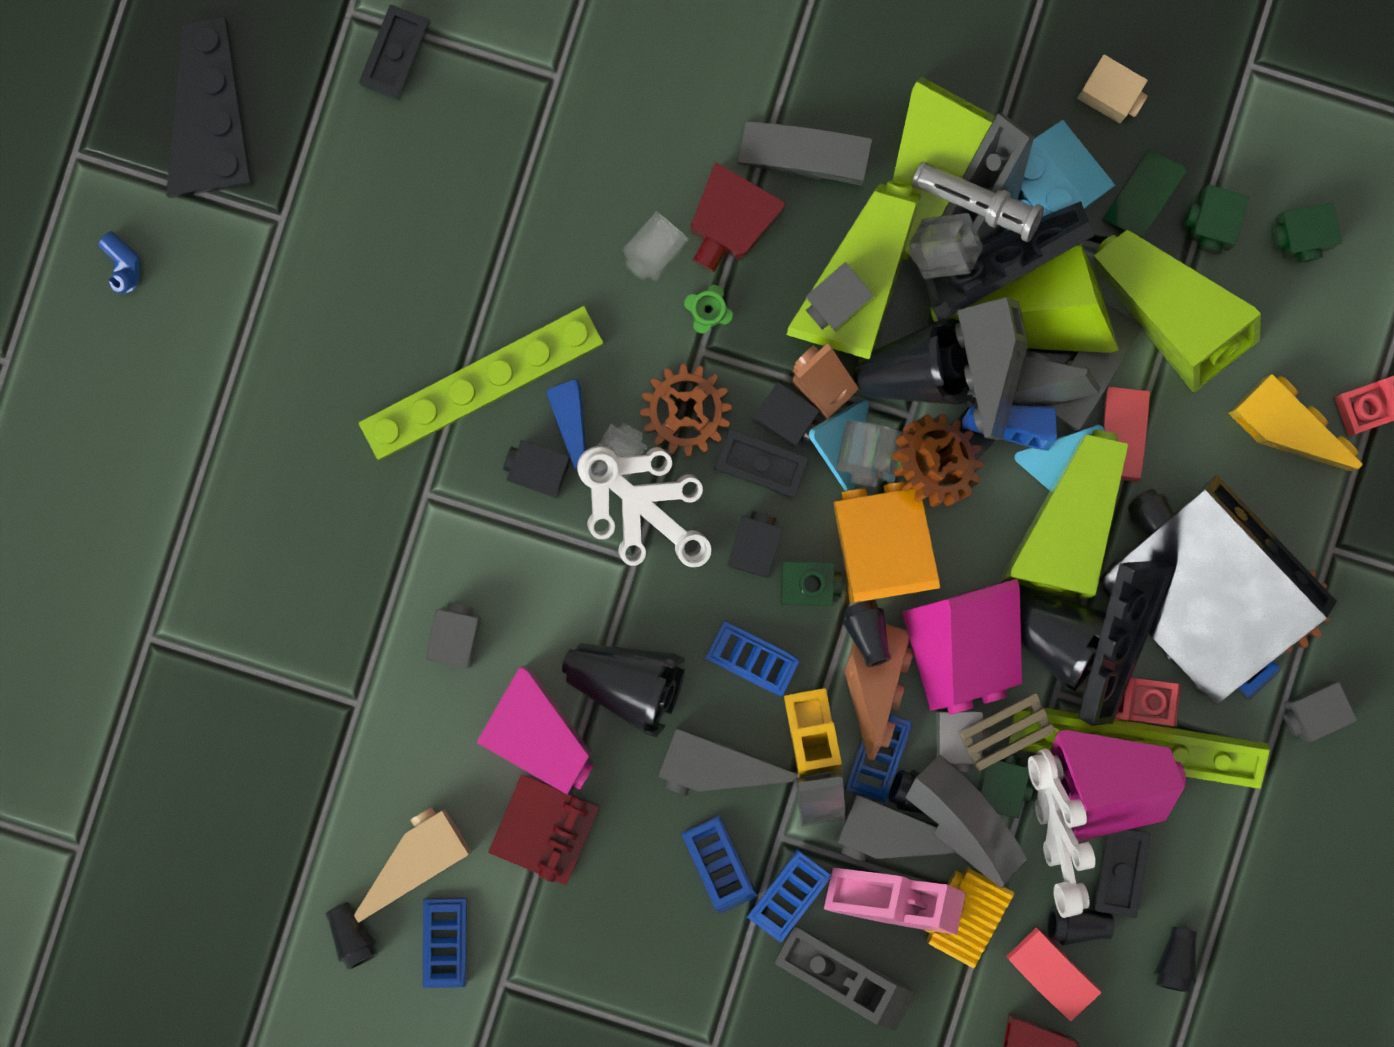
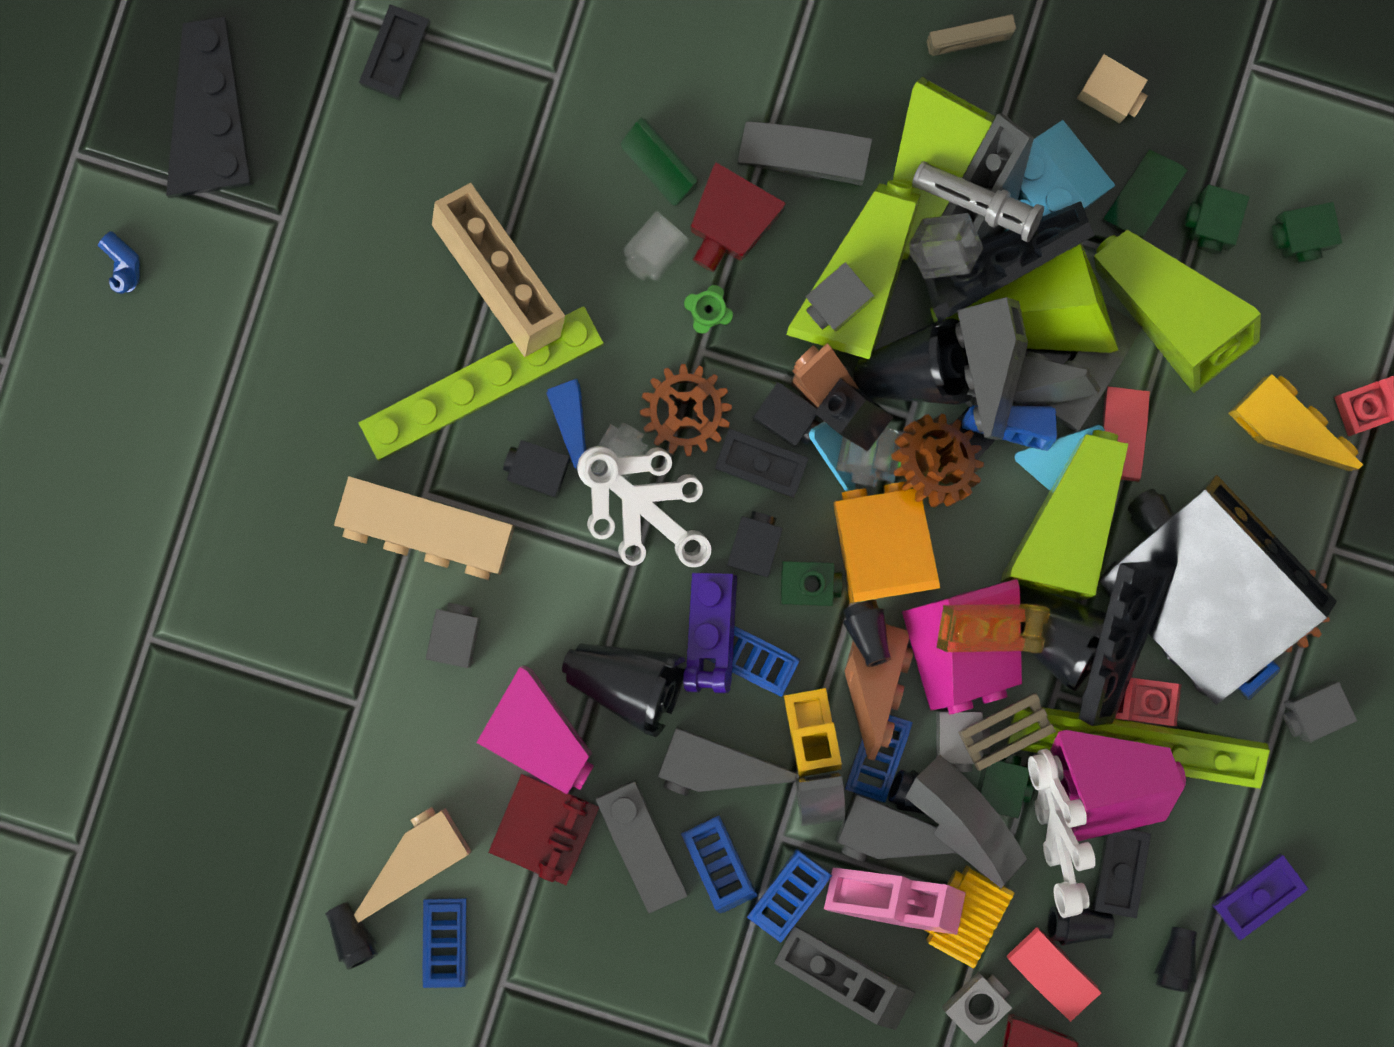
none -> tan brick [334,476,515,580]
none -> tan brick [432,183,565,357]
none -> dark grey slope [595,779,688,913]
none -> dark green slope [621,117,698,206]
none -> dark purple plate [683,573,737,693]
none -> black brick [814,378,894,451]
none -> dark tan tile [926,14,1016,56]
none -> plate [937,604,1050,653]
none -> light grey brick [942,972,1012,1044]
none -> dark purple plate [1212,854,1309,941]

